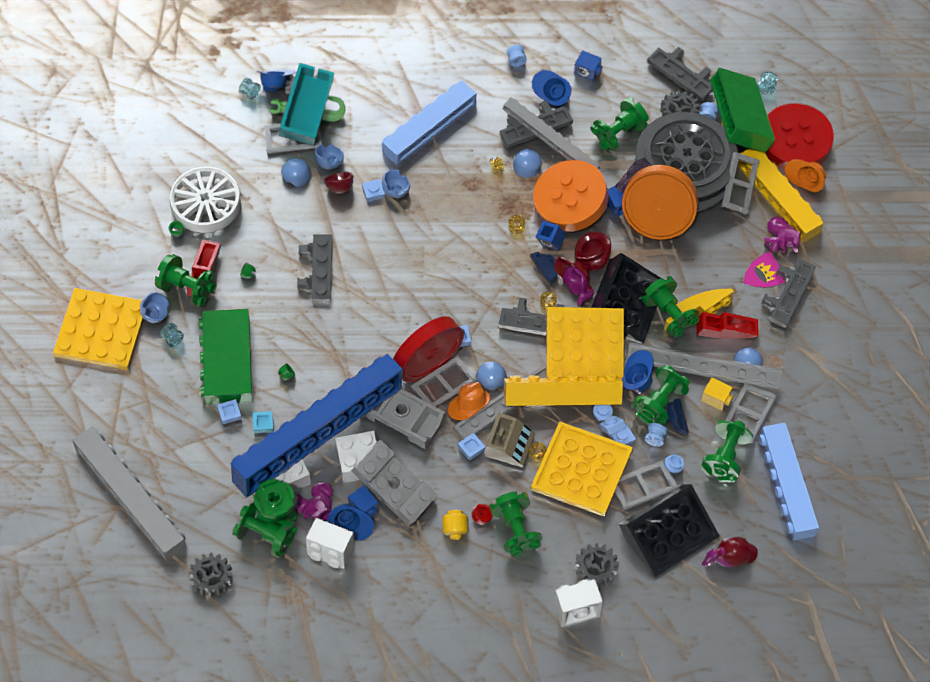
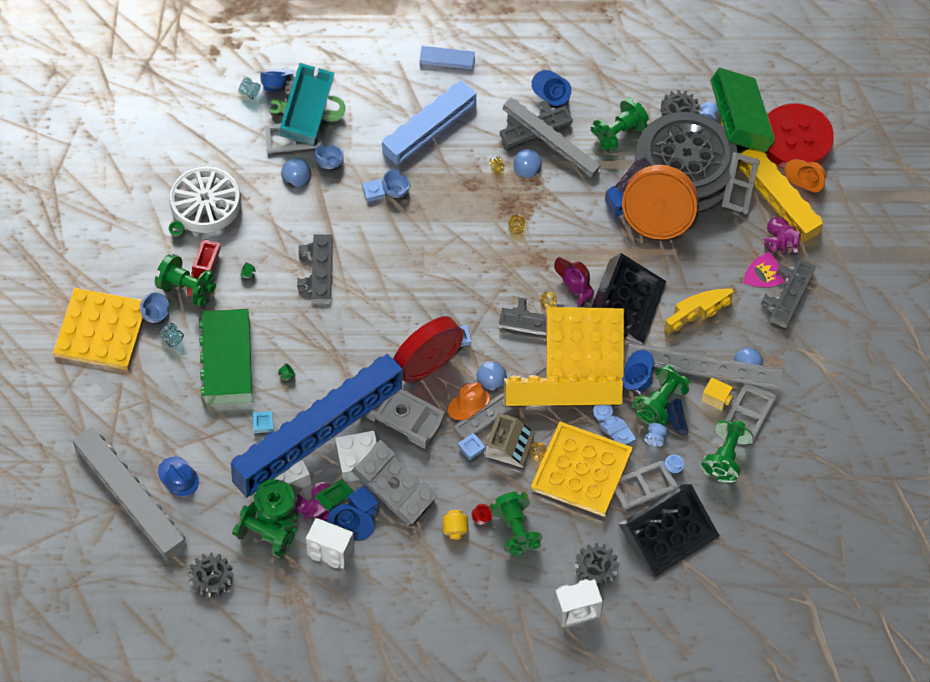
light blue plate [217,399,242,424] -> none
dark red piece [324,172,354,194] -> none
light grey window [411,356,478,407] -> none
light blue wheel [506,45,527,67] -> none
dark blue plate [530,252,558,285] -> none
orange brick [533,160,609,232] -> none
blue brick [536,221,566,251] -> none
blue brick [574,50,603,81] -> none
dark red piece [574,232,612,271] -> none
green piece [641,276,700,338] -> none
dark grey hinge [647,47,713,102] -> none
red slope [697,312,759,339] -> none
dark red hair [702,536,758,567] -> none
clear light blue wheel [758,71,778,94] -> none
light blue brick [759,423,819,540] -> none
none -> blue piece [158,456,199,496]
none -> green tile [315,479,354,512]
none -> medium blue tile [419,46,475,69]

